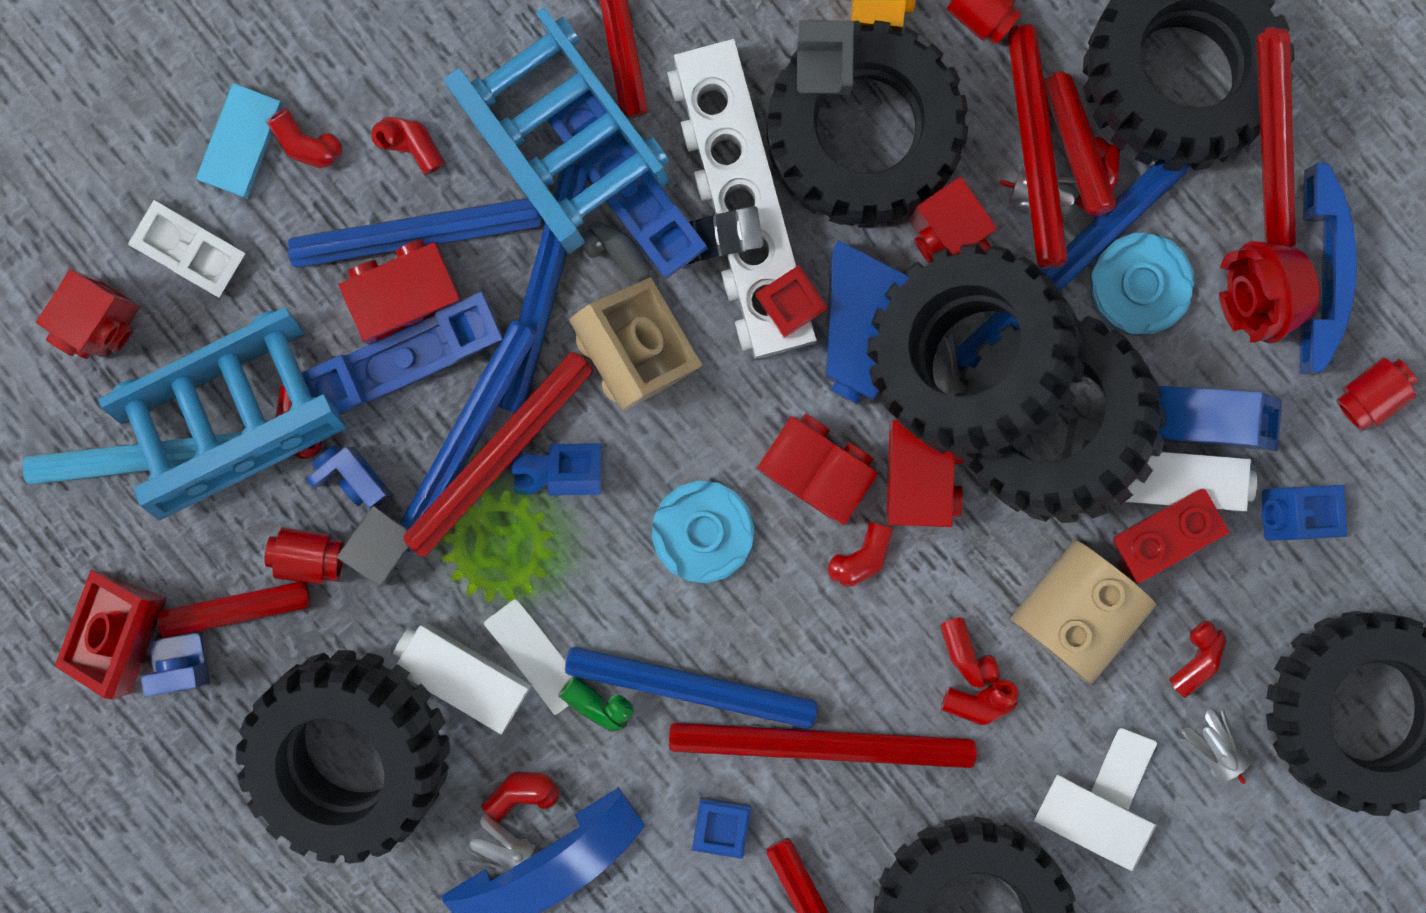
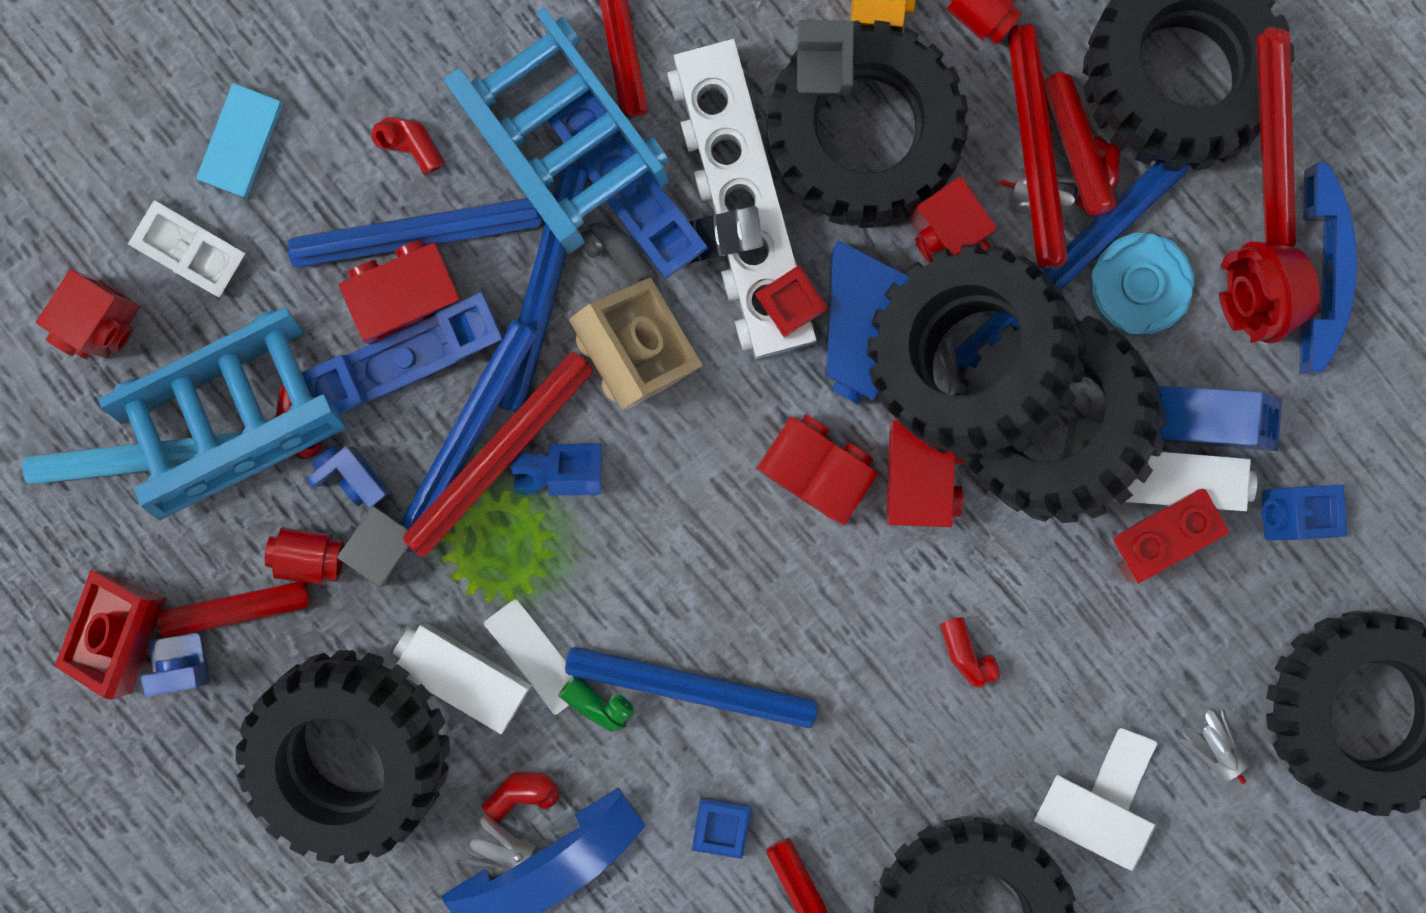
red arm [266,108,342,169] -> none
medium azure tile [651,480,754,583] -> none
red axle [668,723,977,768] -> none
red arm [827,522,894,587] -> none
red arm [940,679,1019,726] -> none
tan brick [1009,540,1156,686] -> none
red arm [1169,621,1227,698] -> none
red brick [1336,357,1418,432] -> none

